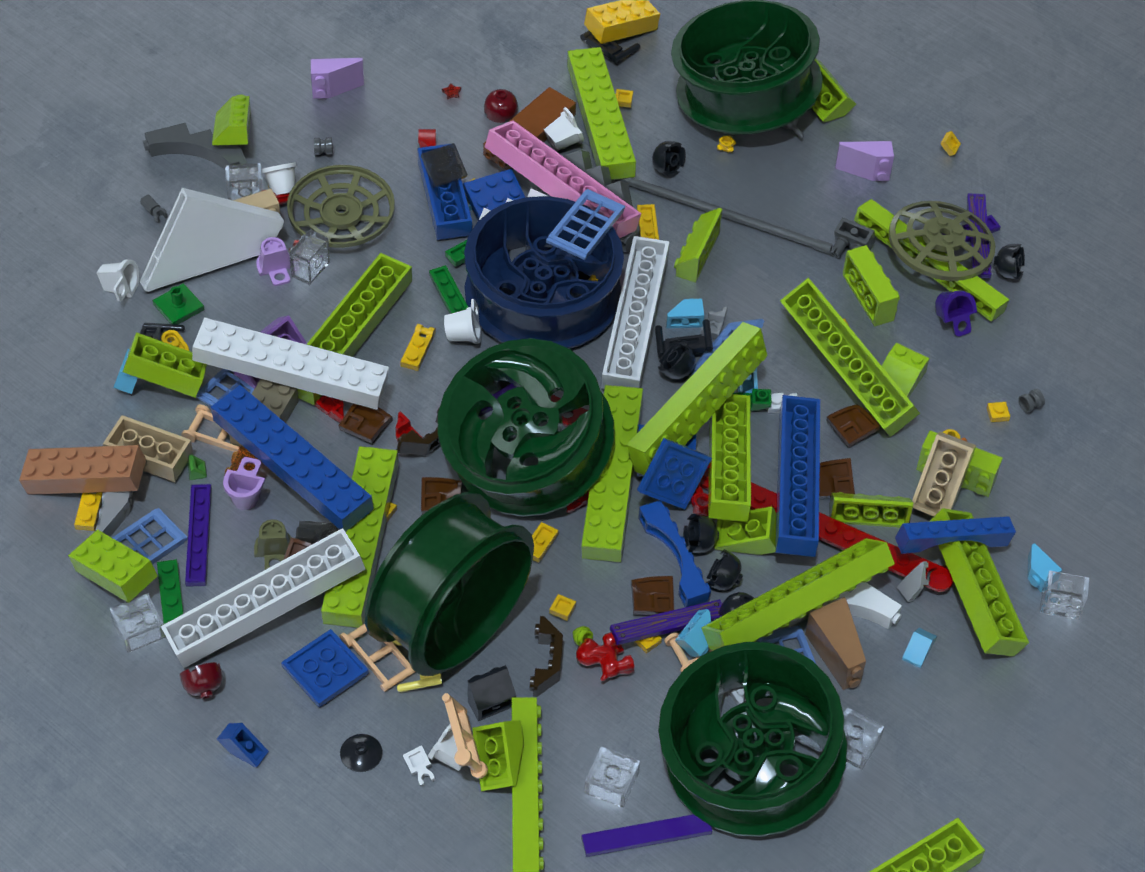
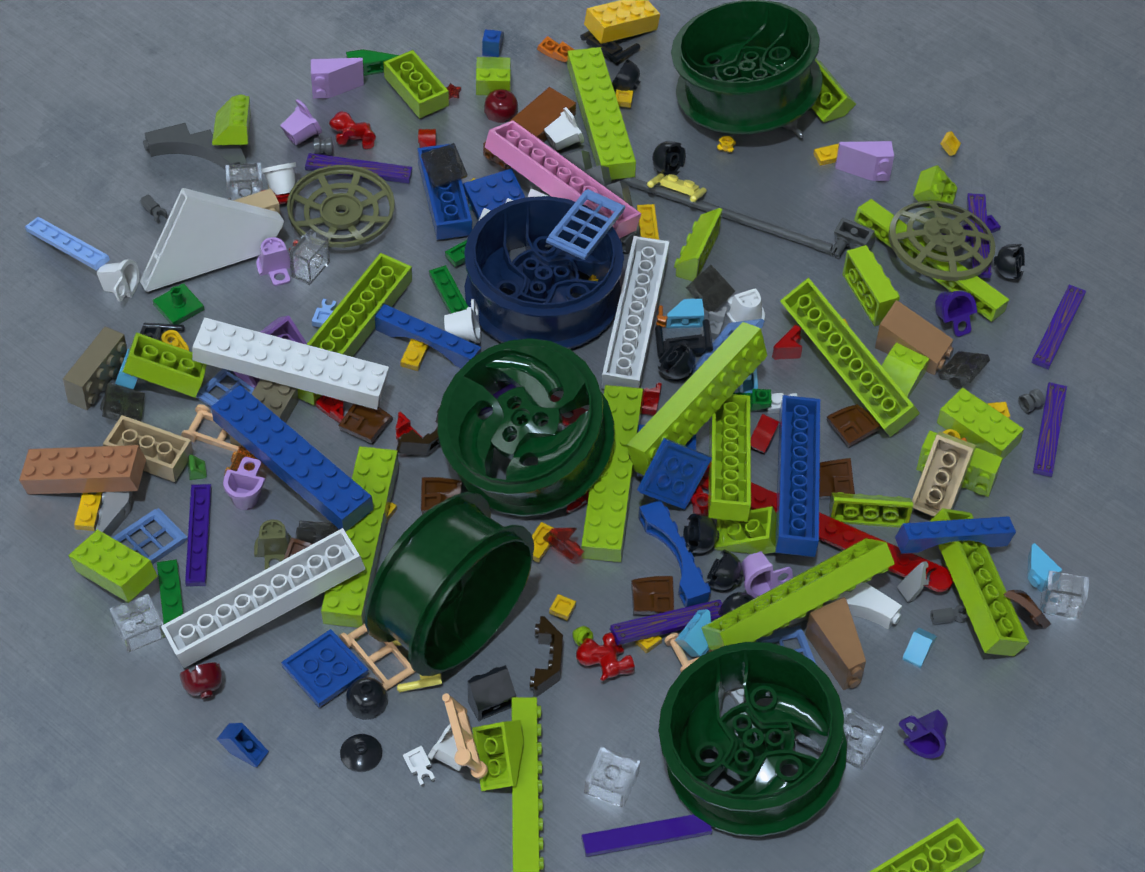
none -> light blue tile [25,217,110,271]
none -> dark tan brick [63,326,127,411]
none -> clear smoke plate [100,382,145,422]
none -> lavender container [280,99,322,145]
none -> dark purple tile [305,153,412,184]
none -> light blue plate [312,298,337,327]
none -> red animal [329,111,376,149]
none -> green slope [346,49,399,76]
none -> black cylinder [346,677,387,720]
none -> blue arch [375,304,481,368]
none -> lime brick [384,50,449,119]
none -> lime slope [476,57,510,95]
none -> blue slope [482,29,504,57]
none -> orange slope [537,36,575,62]
none -> clear red slope [543,528,584,564]
none -> black cylinder [612,59,641,92]
none -> red slope [641,383,662,416]
none -> light yellow plate [647,173,707,202]
none -> orange hand [656,305,667,327]
none -> clear smoke plate [686,265,735,312]
none -> white container [726,288,765,323]
none -> lavender container [741,551,793,598]
none -> red slope [751,414,779,454]
none -> red slope [772,324,802,360]
none -> yellow plate [813,143,839,166]
none -> medium nougat slope [875,300,954,375]
none -> dark purple container [899,709,948,759]
none -> lime slope [913,165,958,210]
none -> dark grey bar [930,605,968,624]
none -> lime brick [937,388,1024,460]
none -> clear smoke plate [938,351,990,389]
none -> reddish brown plate [1003,590,1051,628]
none -> dark purple tile [1031,284,1086,370]
none -> dark purple tile [1033,382,1067,477]

